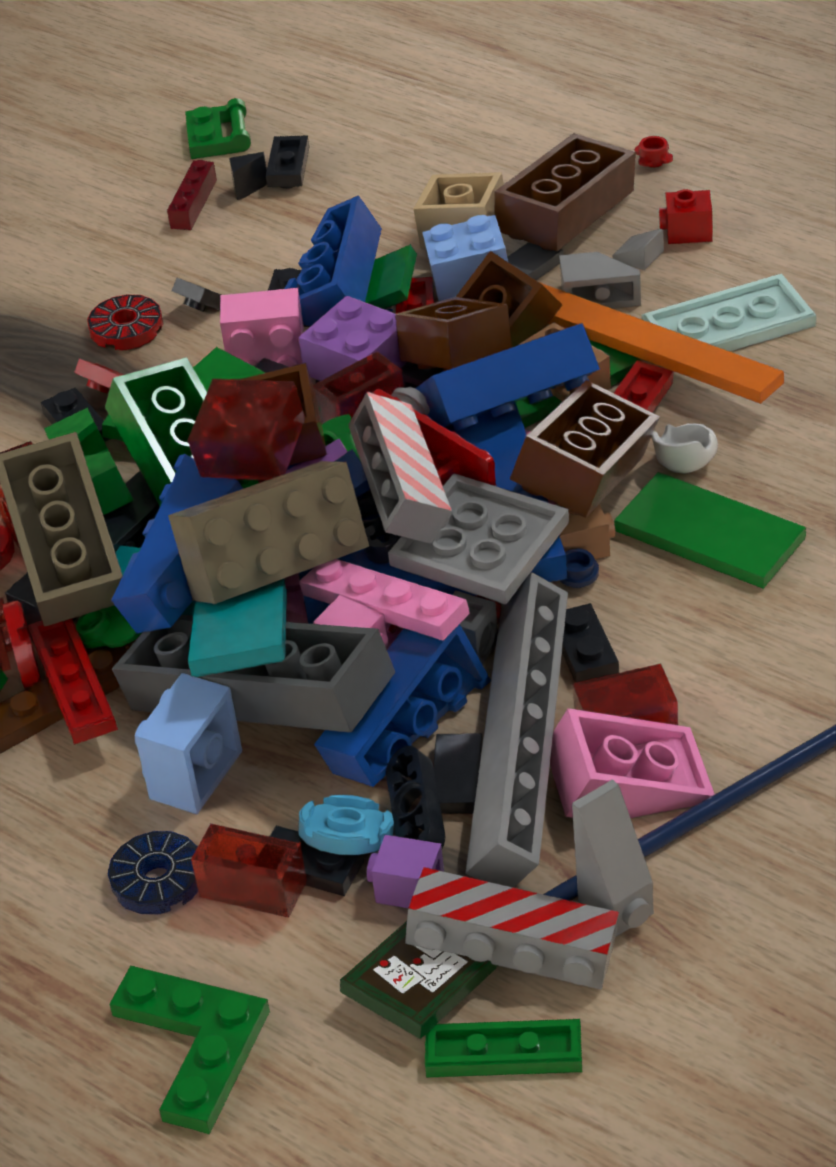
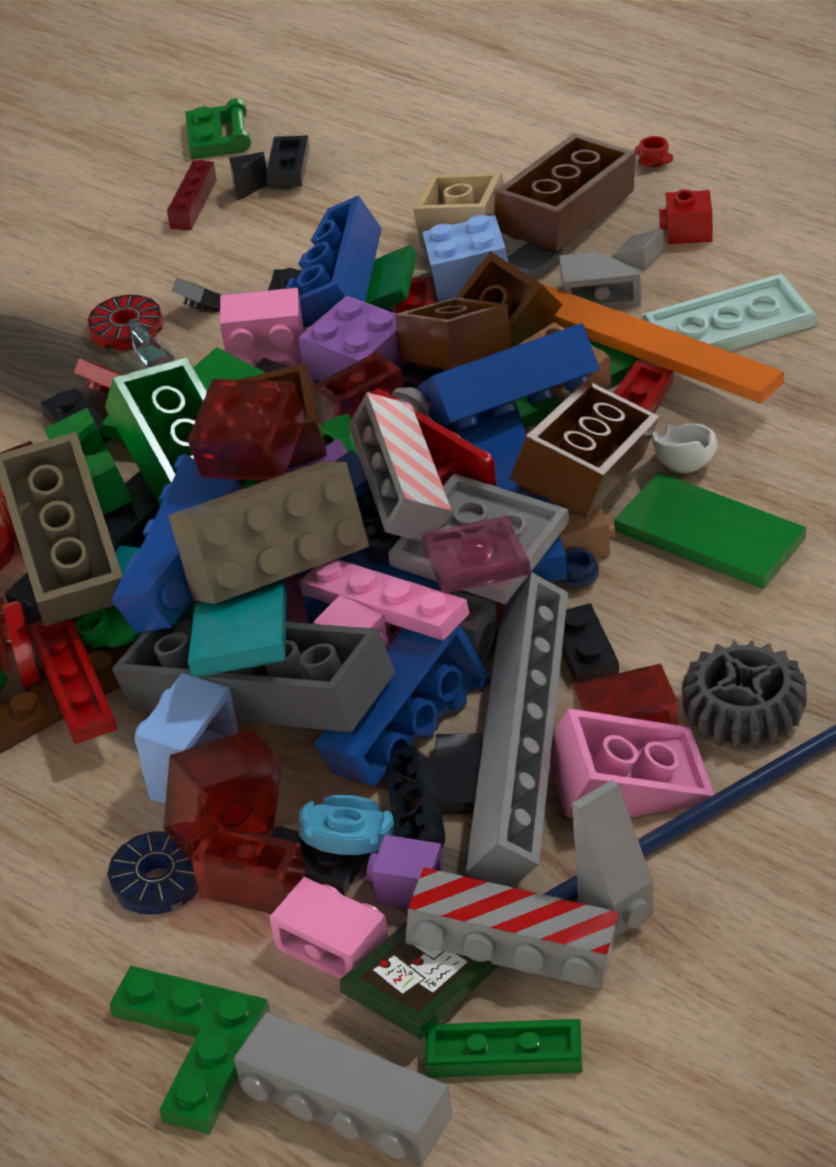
none -> clear light blue slope [129,319,175,368]
none -> clear red brick [163,729,282,863]
none -> light grey brick [234,1012,452,1165]
none -> bright pink brick [269,877,388,980]
none -> clear pink tile [421,516,531,594]
none -> dark grey gear [682,639,807,749]

